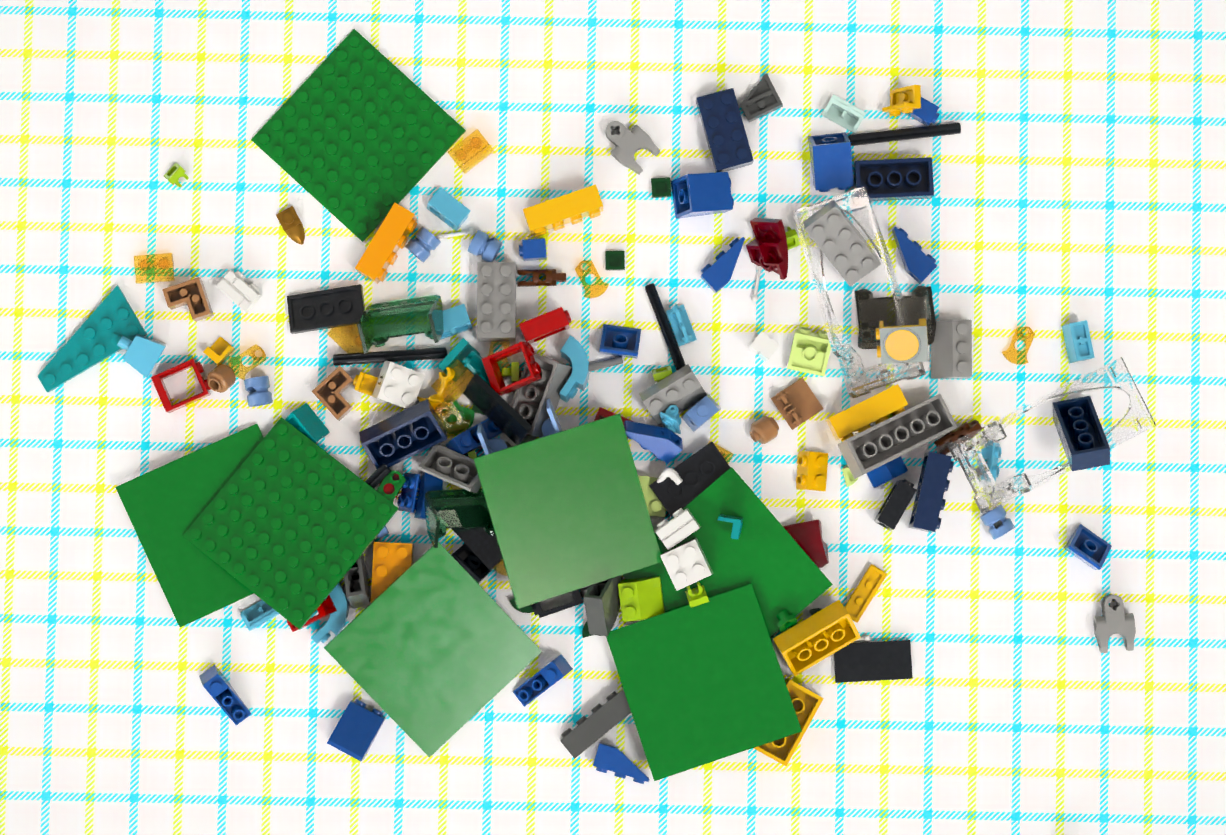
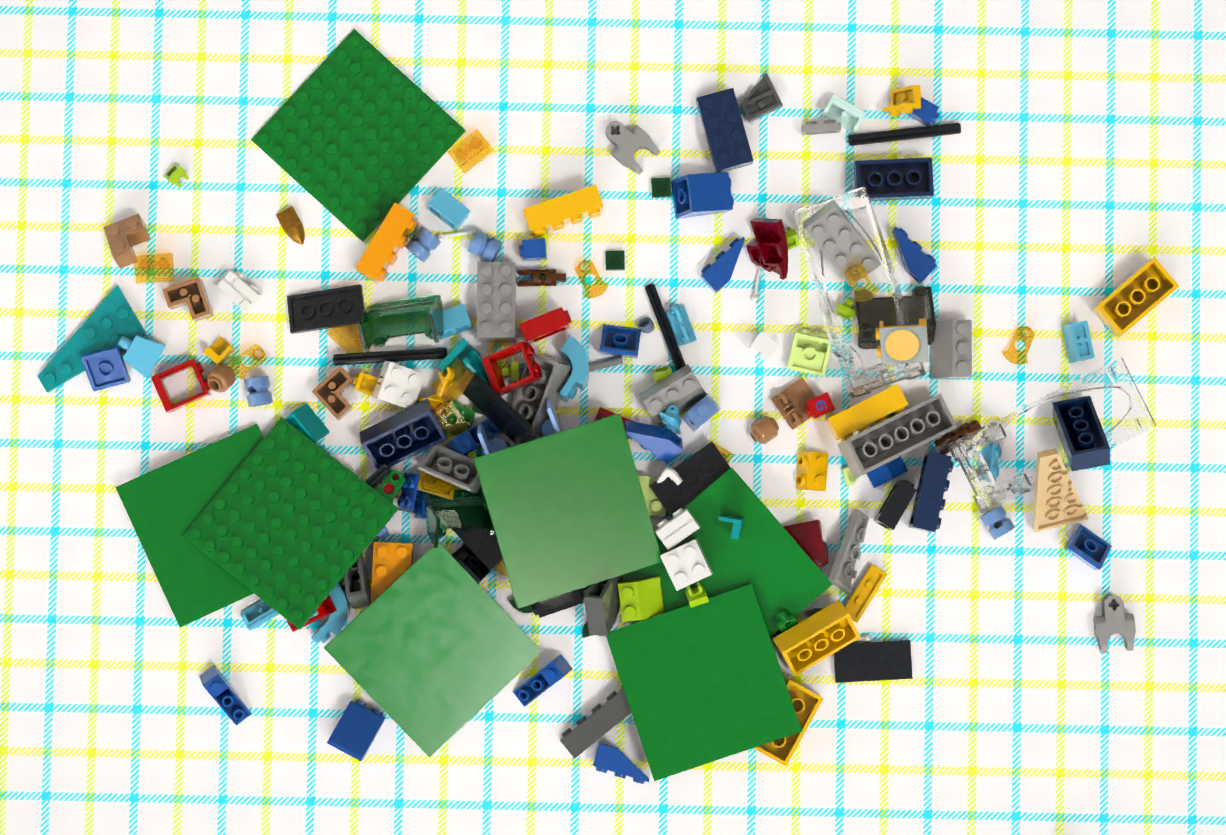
blue slope [808,132,854,192] -> none
none -> plate [80,345,131,392]
none -> medium nougat brick [103,213,151,269]
none -> yellow sticker [417,471,455,500]
none -> sand blue hinge [637,317,654,334]
none -> light grey plate [801,120,841,135]
none -> red brick [804,392,835,420]
none -> light grey wing [828,509,869,595]
none -> lime tile [834,298,856,321]
none -> clear yellow piece [845,264,879,302]
none -> tan wing [1032,448,1089,533]
none -> yellow brick [1093,257,1179,338]

